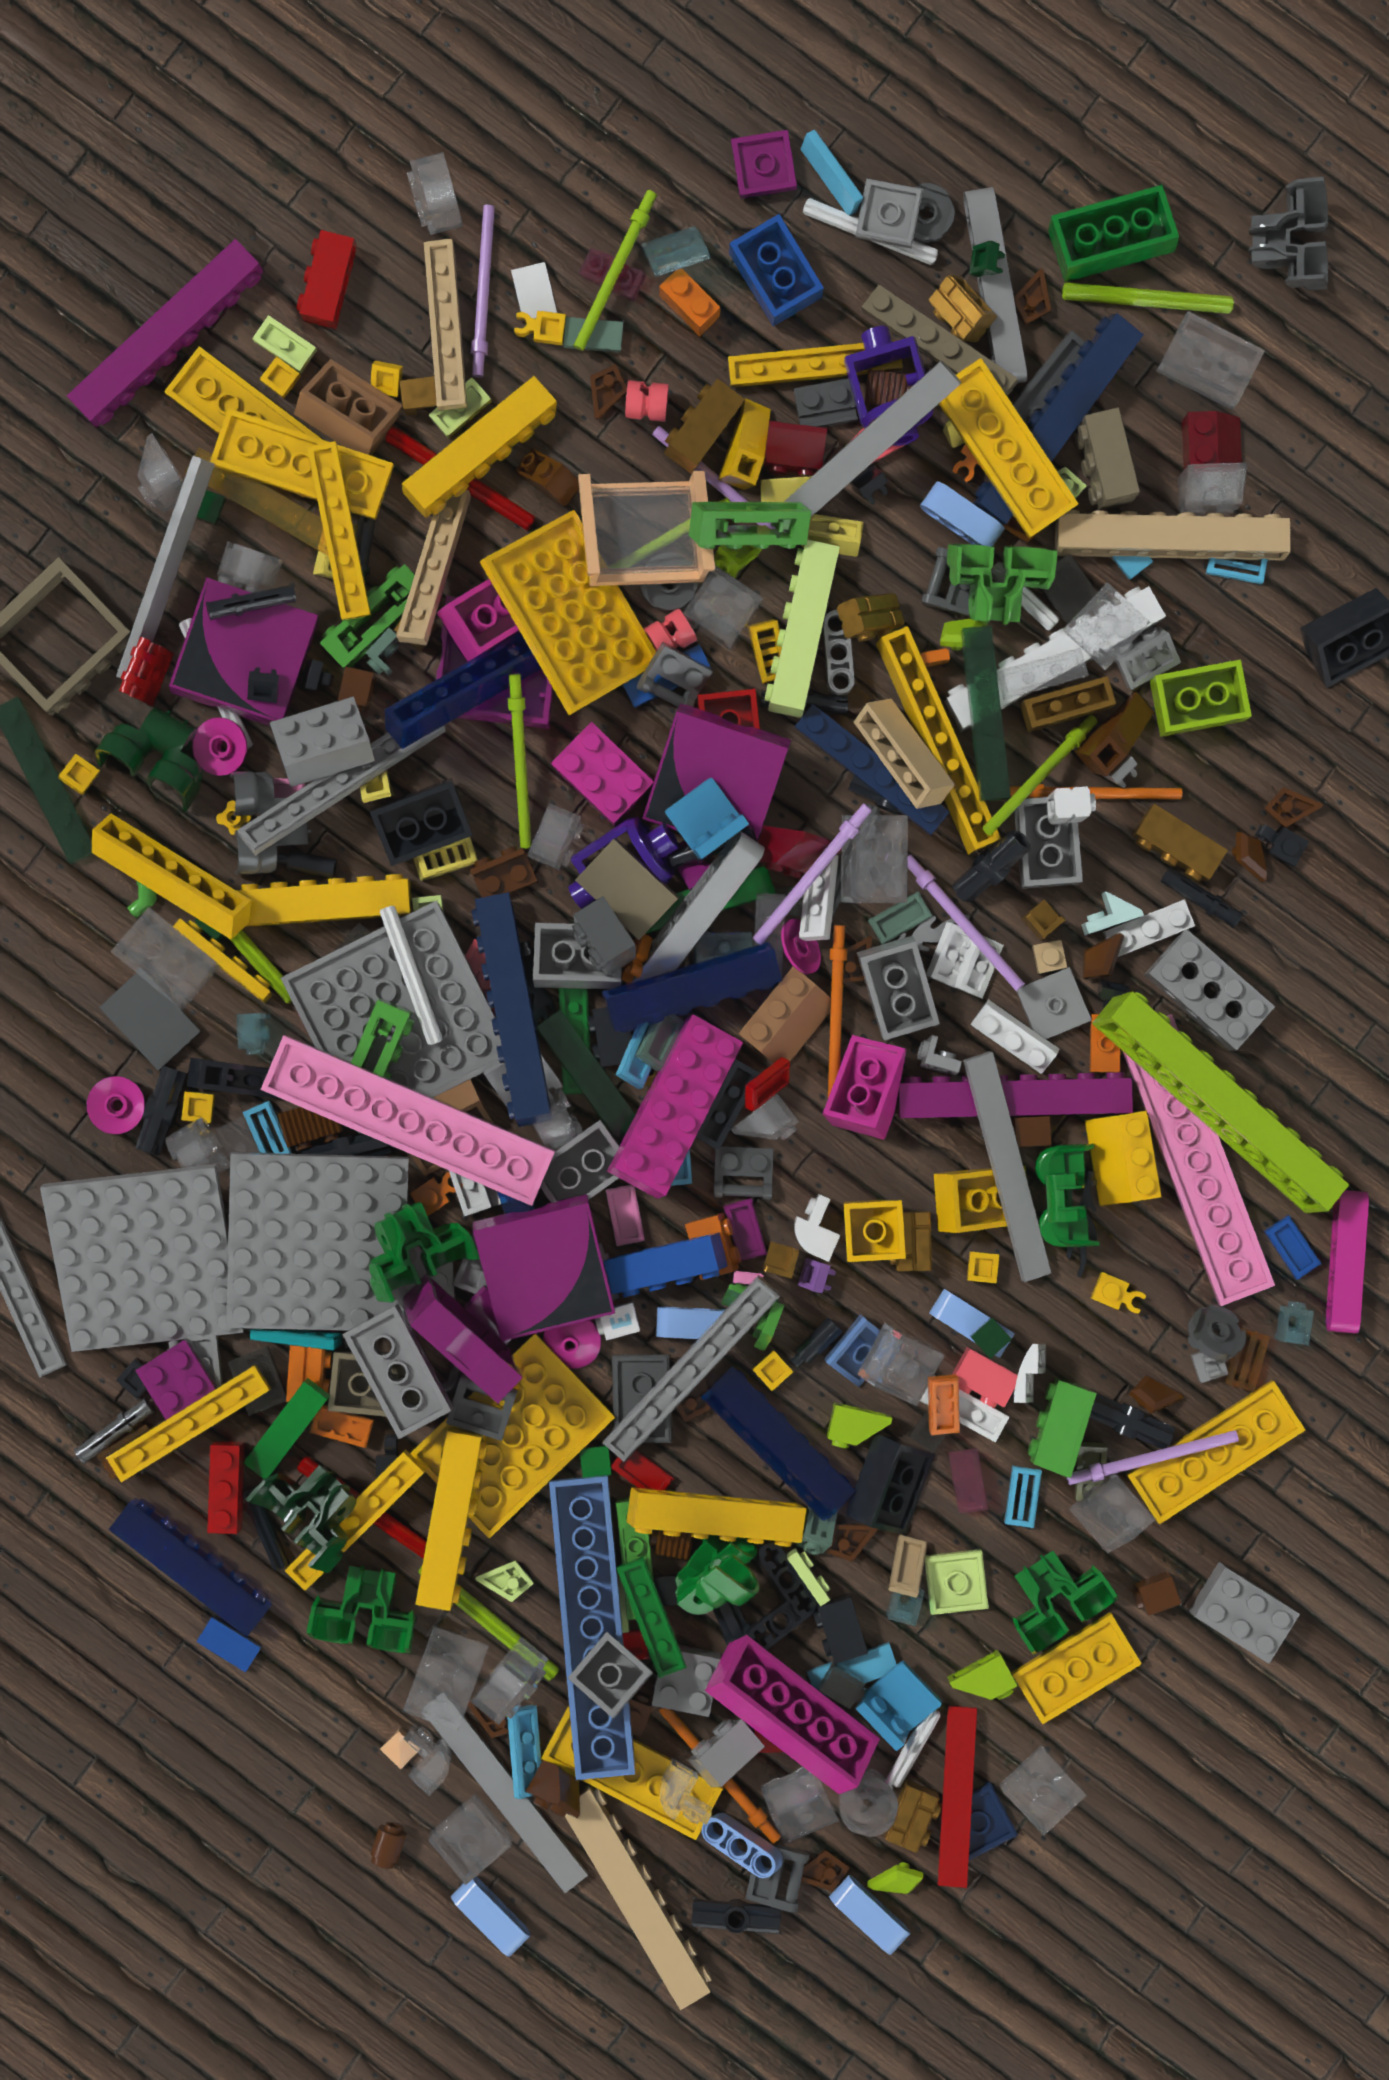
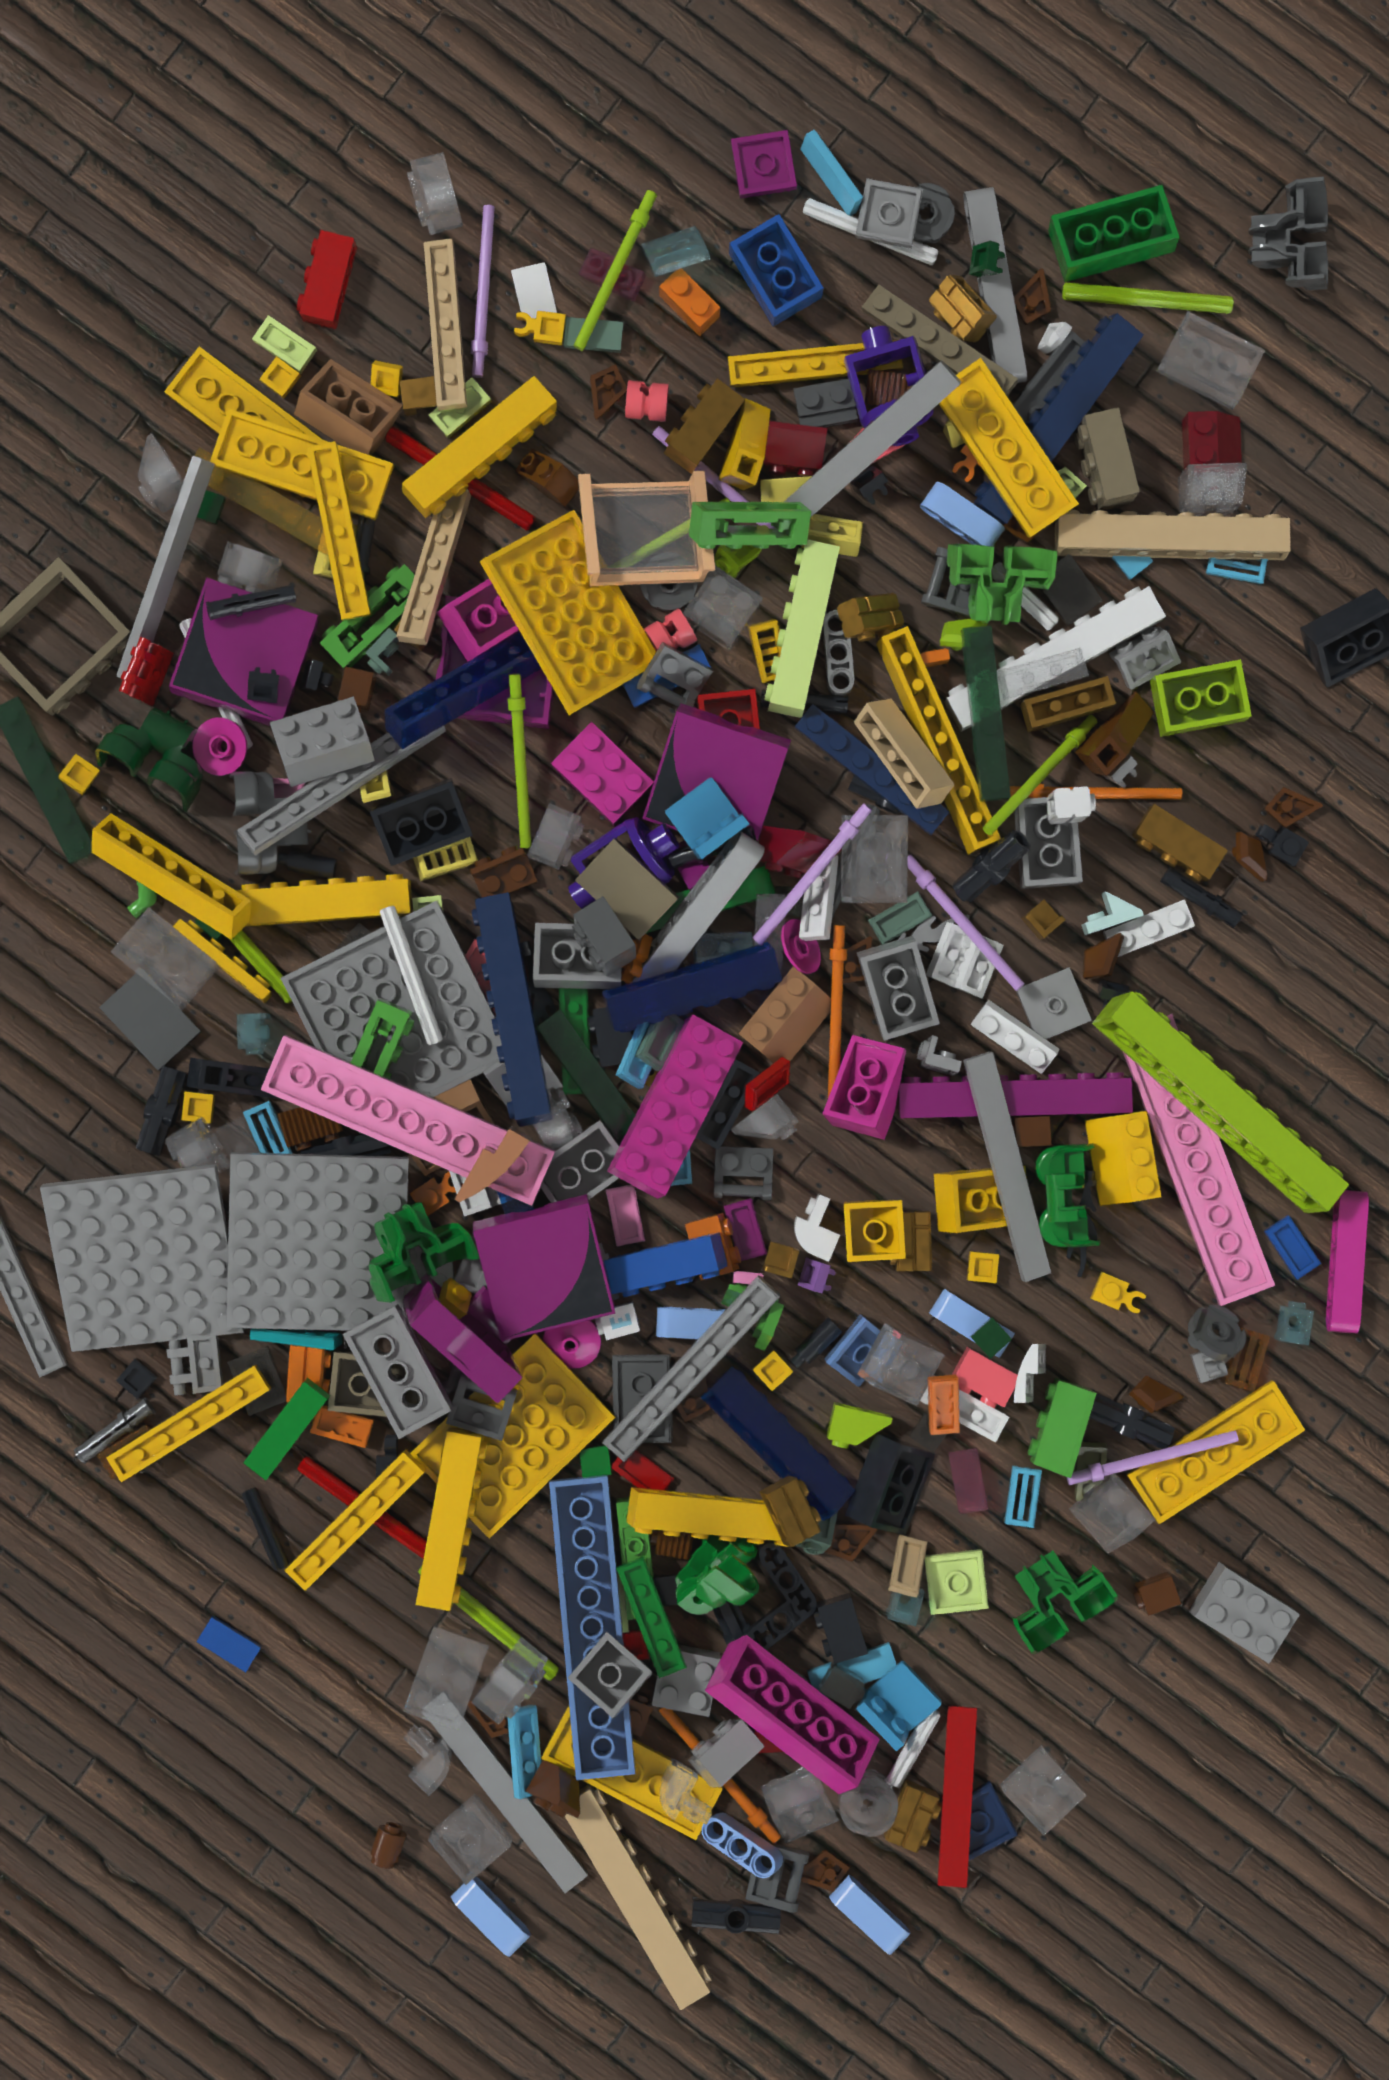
magenta brick [67,238,263,428] -> none
dark pink dish [87,1076,145,1134] -> none
clear blue brick [108,1498,273,1637] -> none
magenta plate [135,1339,217,1420] -> none
red brick [207,1441,245,1534] -> none
yellow plate [216,800,251,835] -> none
dark green piece [246,1465,356,1573] -> none
green piece [306,1565,416,1653] -> none
light nougat slope [380,1727,421,1769] -> none
yellowish green piece [475,1560,534,1602] -> none
yellowish green plate [786,1547,831,1606] -> none
lime piece [867,1862,923,1894] -> none
lime slope [947,1650,1017,1700] -> none
yellow plate [1011,1612,1142,1725] -> none
tan plate [1032,940,1067,974] -> none
clear brick [1063,582,1150,670] -> none
orange plate [1090,1014,1120,1072] -> none
light grey brick [1144,930,1275,1051] -> none
none -> yellow plate [439,1277,472,1319]
none -> nougat slope [454,1126,532,1202]
none -> pearl gold brick [760,1476,821,1547]
none -> white tile [1038,322,1072,354]

